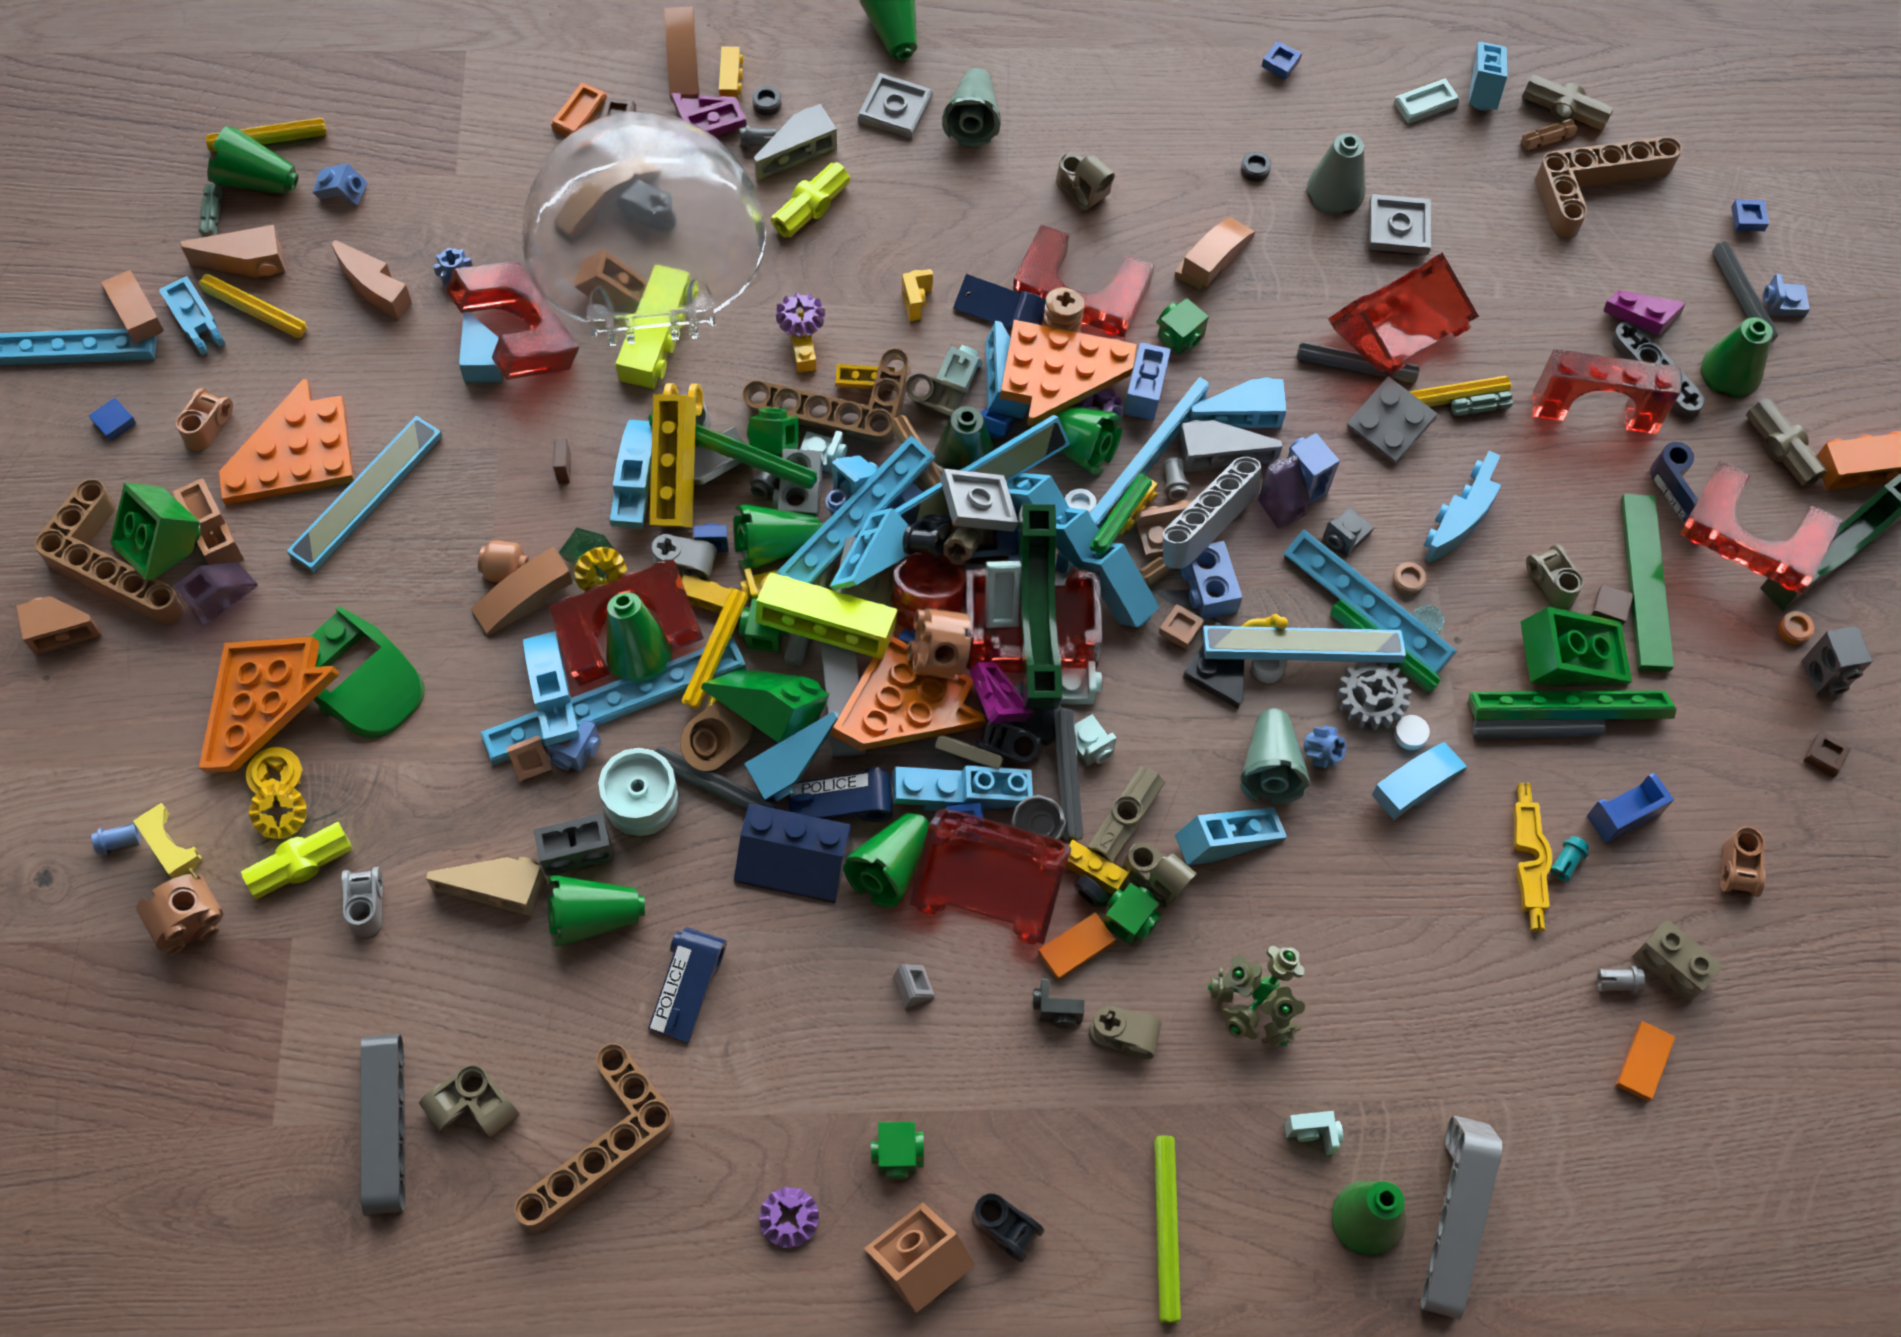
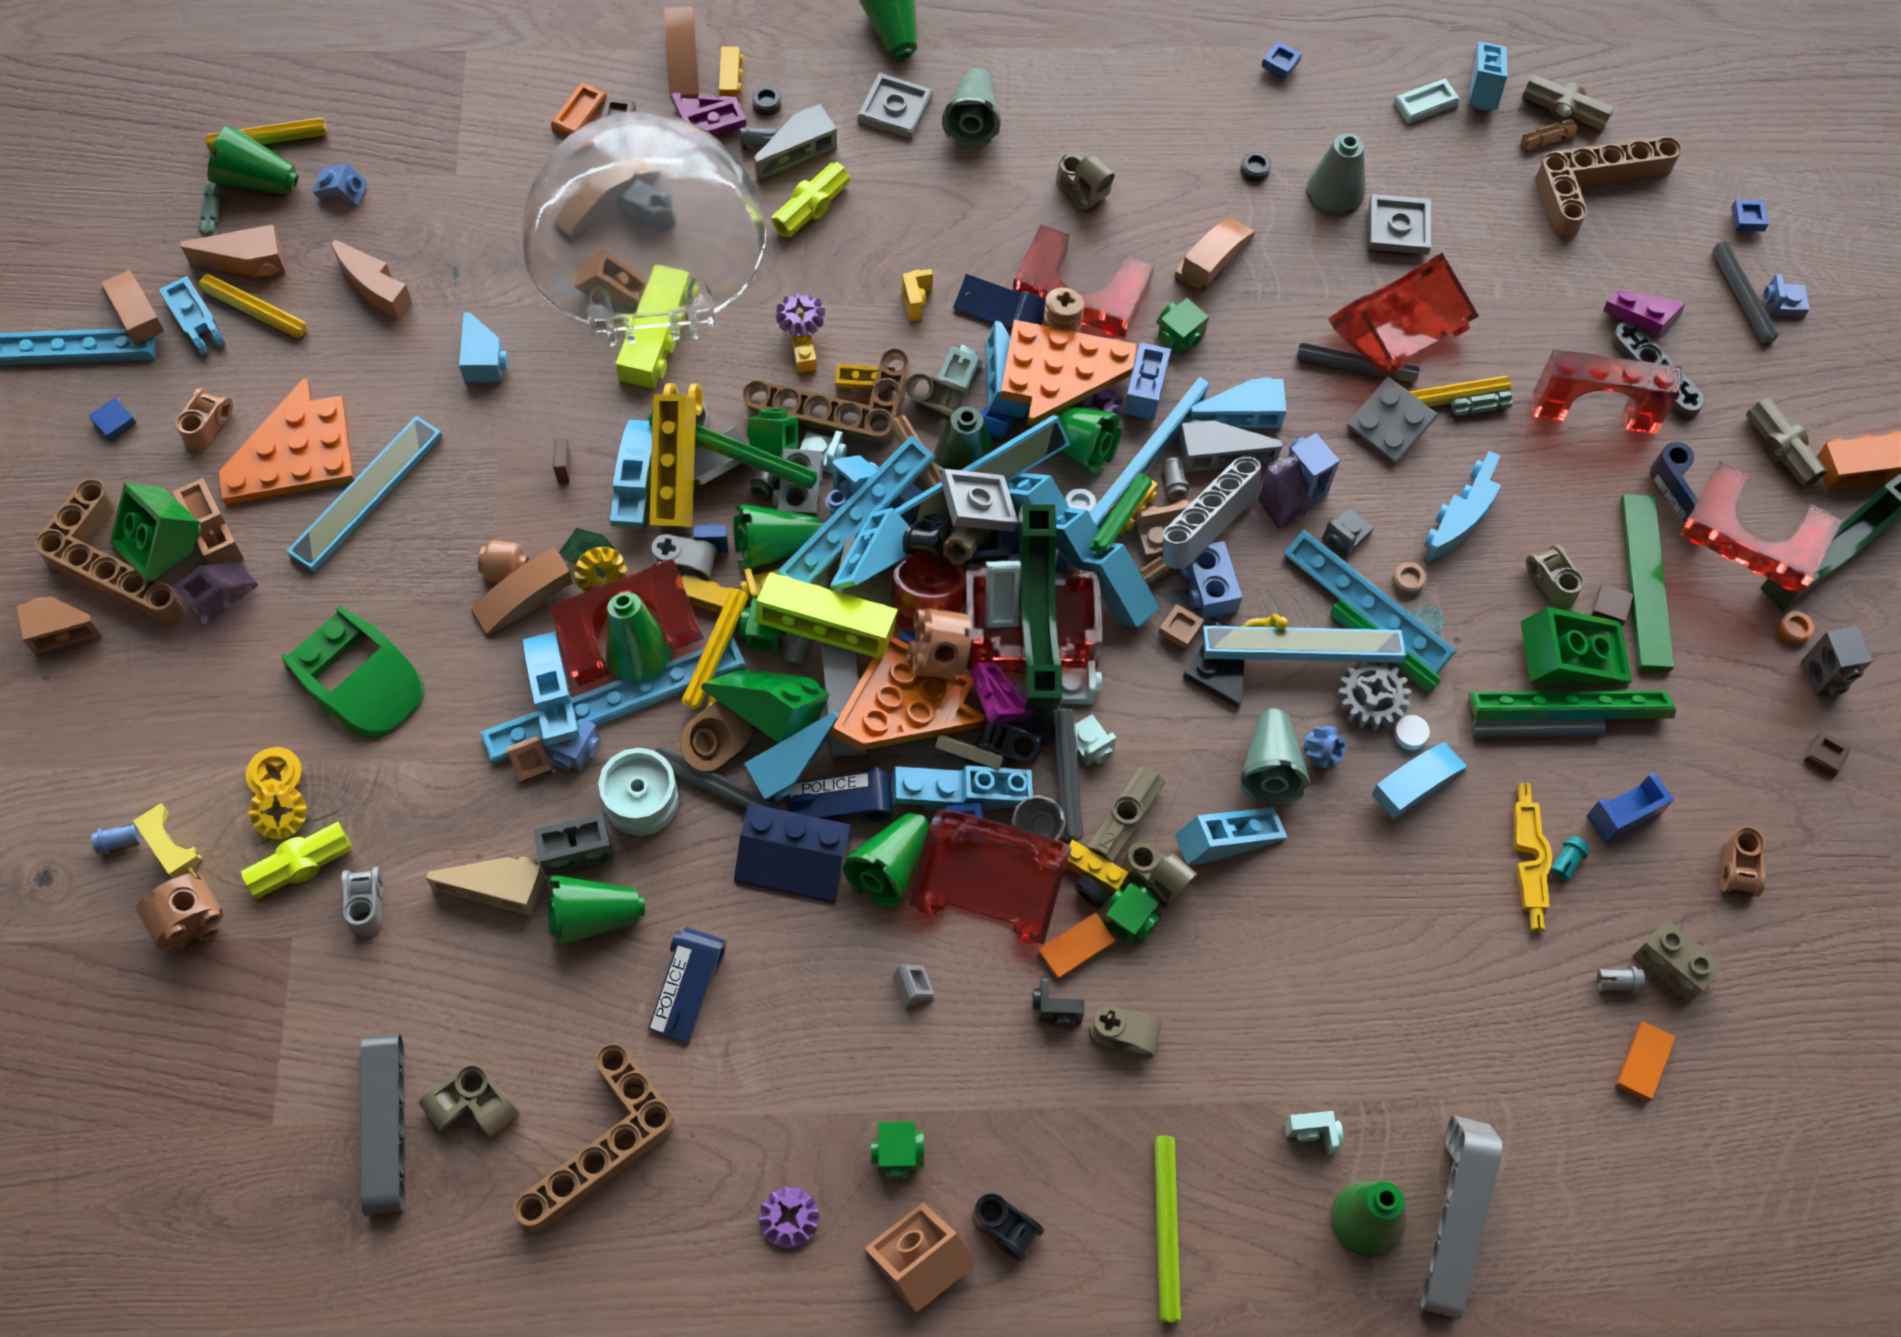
orange wing [198,636,339,773] -> none
medium blue gear [433,247,473,287] -> none
clear red arch [446,261,579,380] -> none
olive plant [1208,946,1305,1047] -> none
white tile [1251,660,1286,683] -> none
green cone [1701,317,1773,398] -> none

